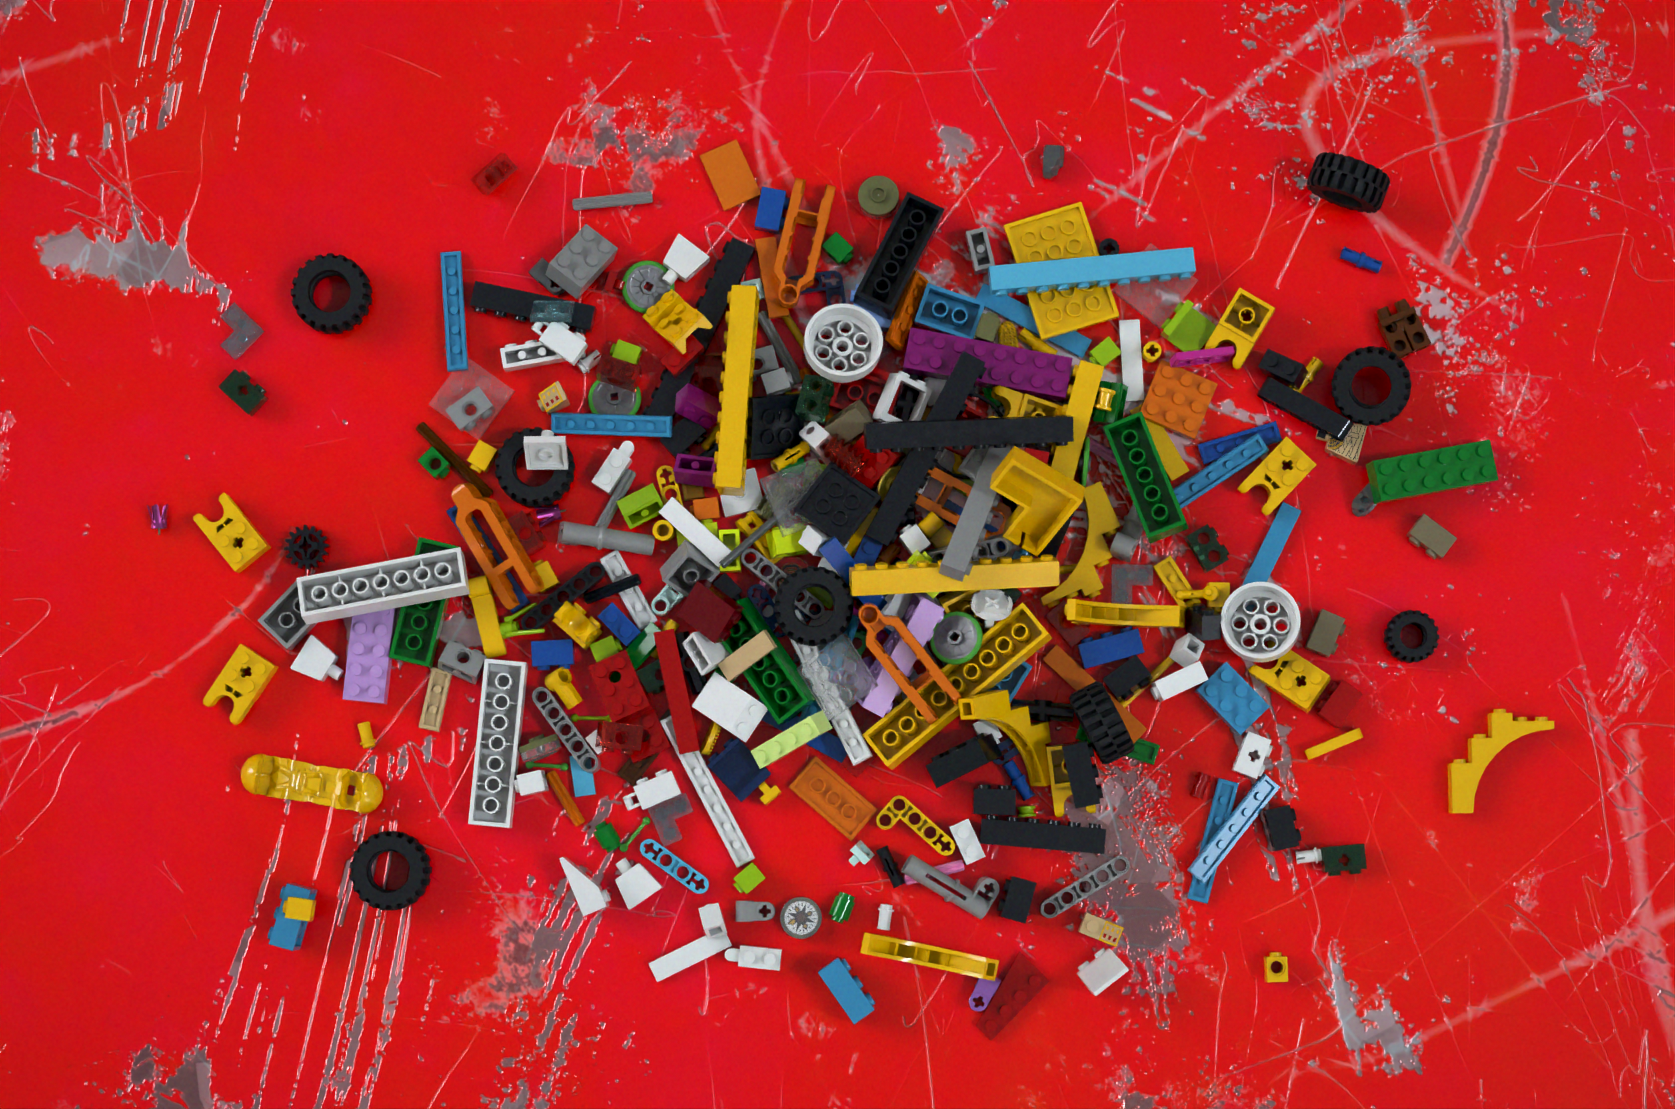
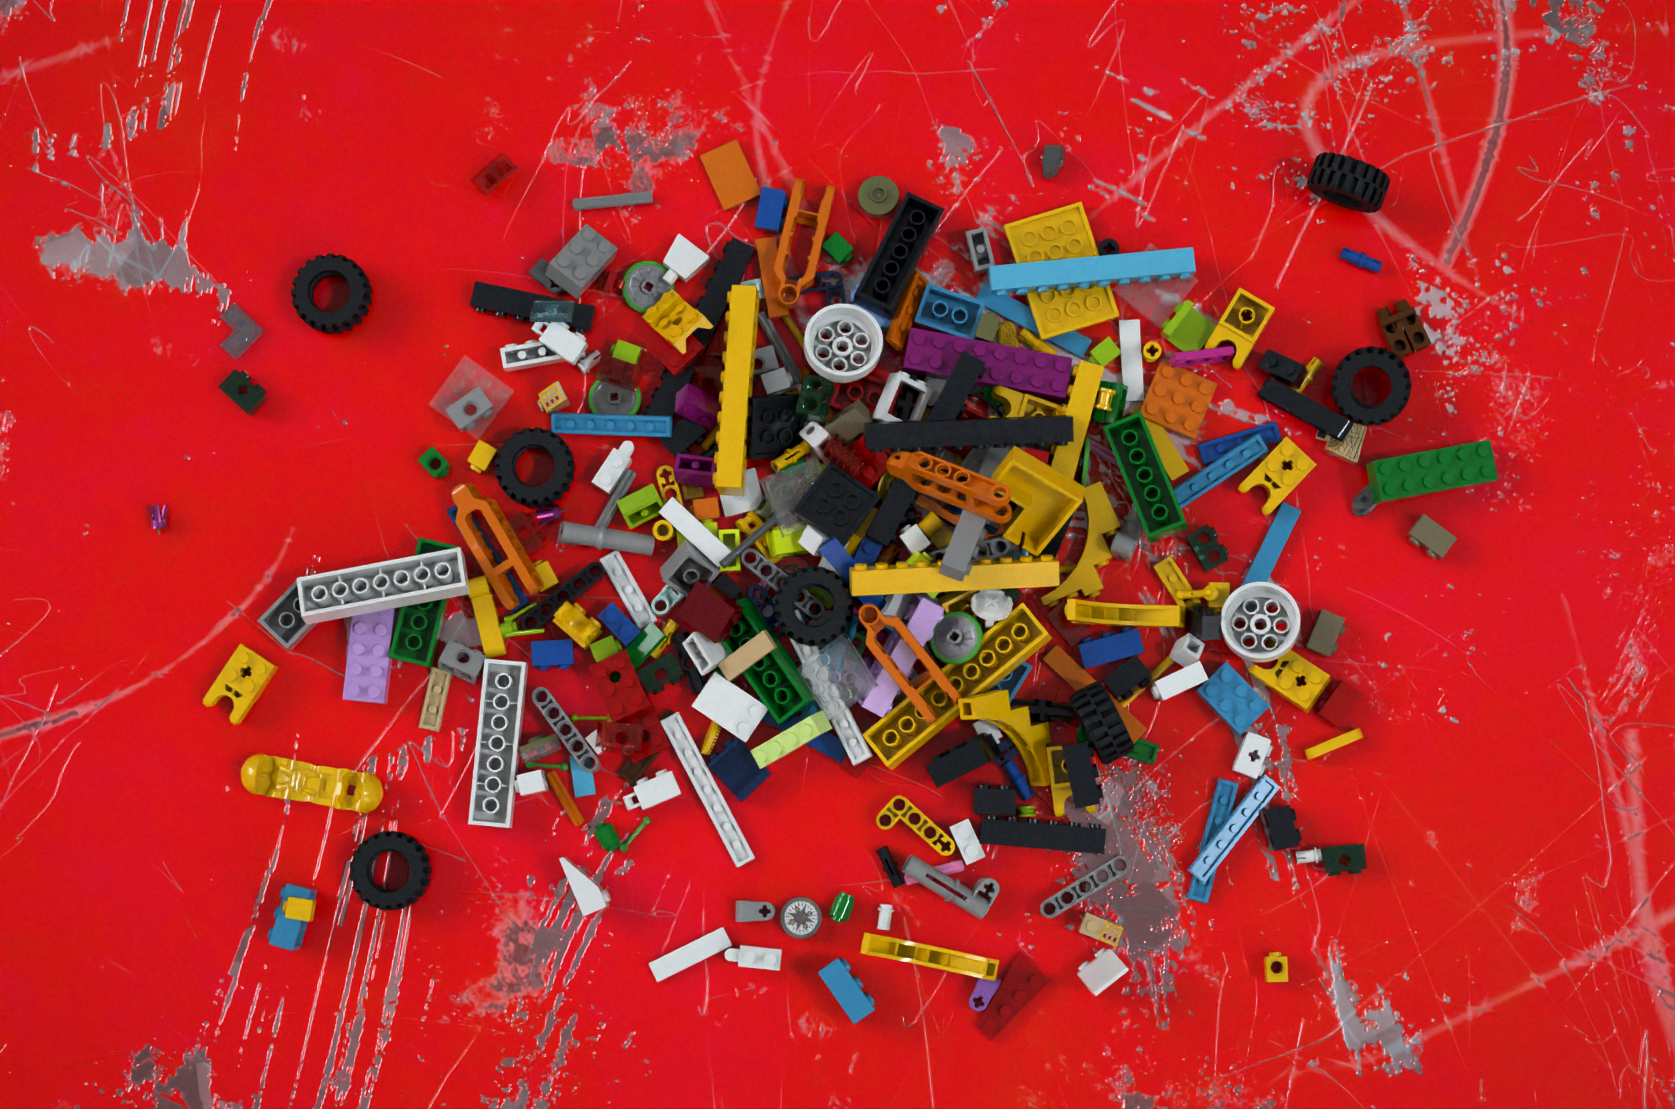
yellow brick [193,492,271,573] -> none
black gear [284,525,330,570] -> none
white torso [290,635,344,682] -> none
yellow pin [357,722,376,749] -> none
reddish brown axle [416,422,493,498] -> none
dark azure tile [440,251,469,372] -> none
white tile [523,430,569,470] -> none
yellow piece [544,667,583,710] -> none
black axle [584,574,641,604] -> none
white torso [615,857,663,910] -> none
medium azure beam [640,839,709,894] -> none
clear light blue plate [648,792,694,847] -> none
red tile [653,628,700,755] -> none
white brick [698,903,727,939] -> none
lime brick [733,862,766,894] -> none
yellow tile [758,782,782,806] -> none
orange tile [789,756,878,841] -> none
light aqua tile [848,840,875,866] -> none
black brick [997,876,1037,923] -> none
clear light blue plate [1111,564,1153,604] -> none
red pin [1190,772,1211,800] -> none
black tyre [1384,610,1439,663] -> none
yellow arch [1448,709,1554,813] -> none
none -> orange piece [886,451,1012,524]

